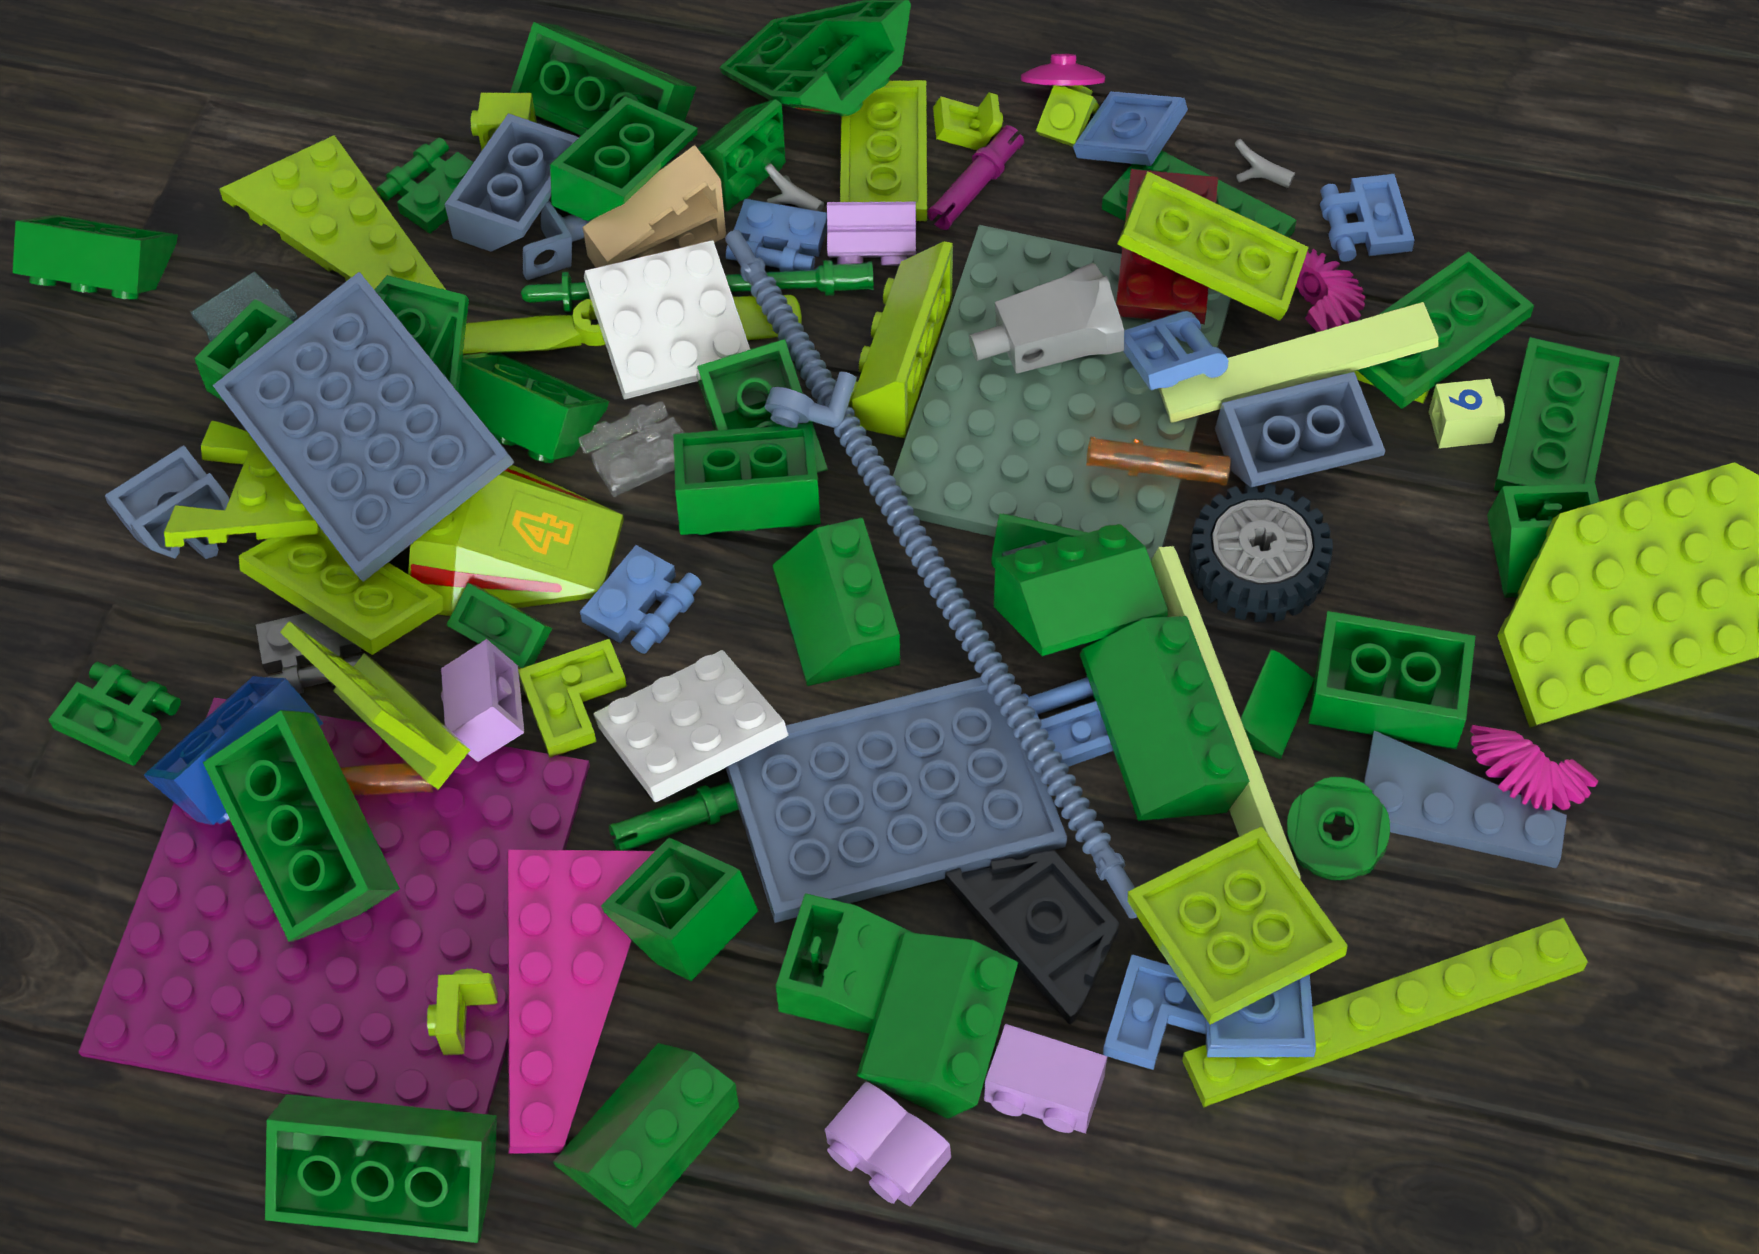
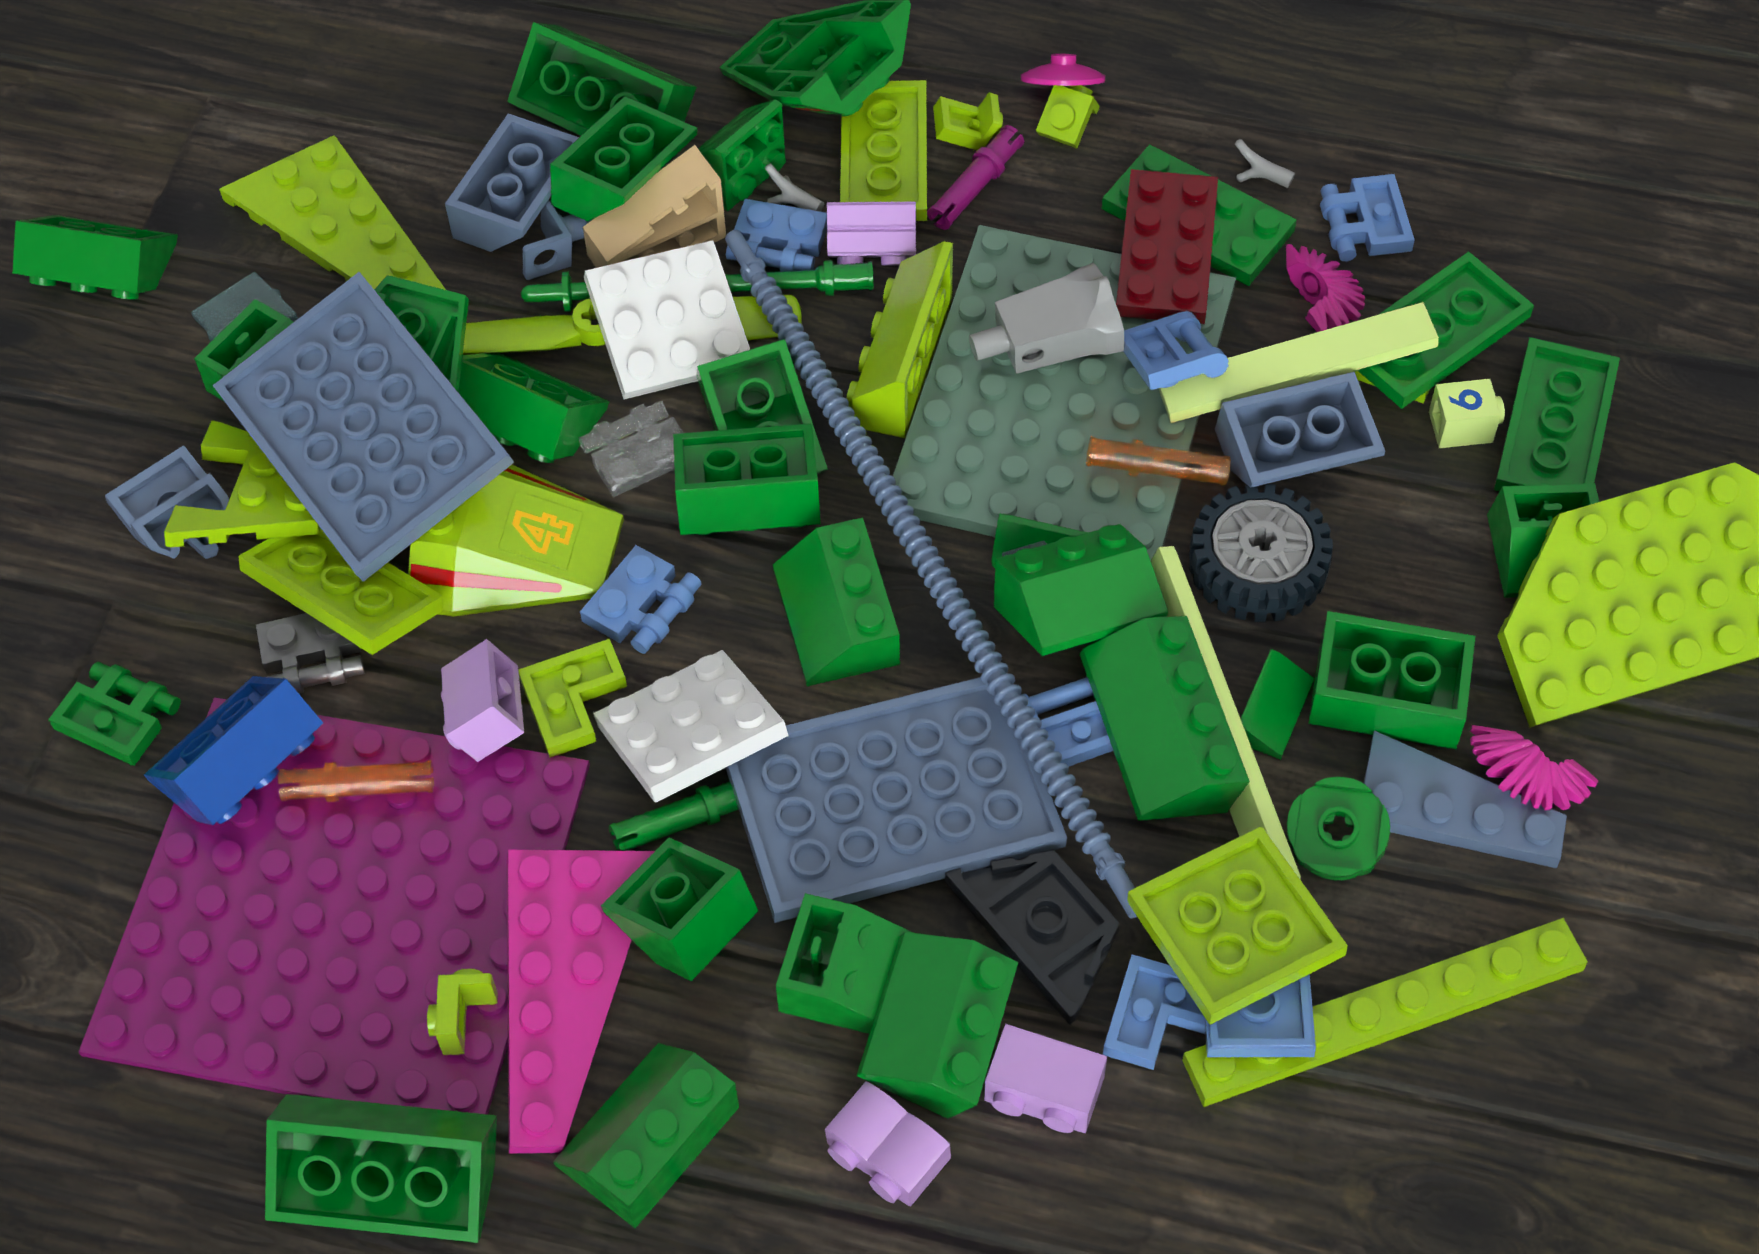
green slope [203,710,400,942] -> none
lime fence [280,621,471,789] -> none
green plate [376,137,474,234] -> none
green plate [446,583,553,668] -> none
lime brick [471,93,537,150] -> none
sand blue plate [765,372,857,428] -> none
medium blue plate [1073,91,1188,166] -> none
lime plate [1117,171,1309,321] -> none

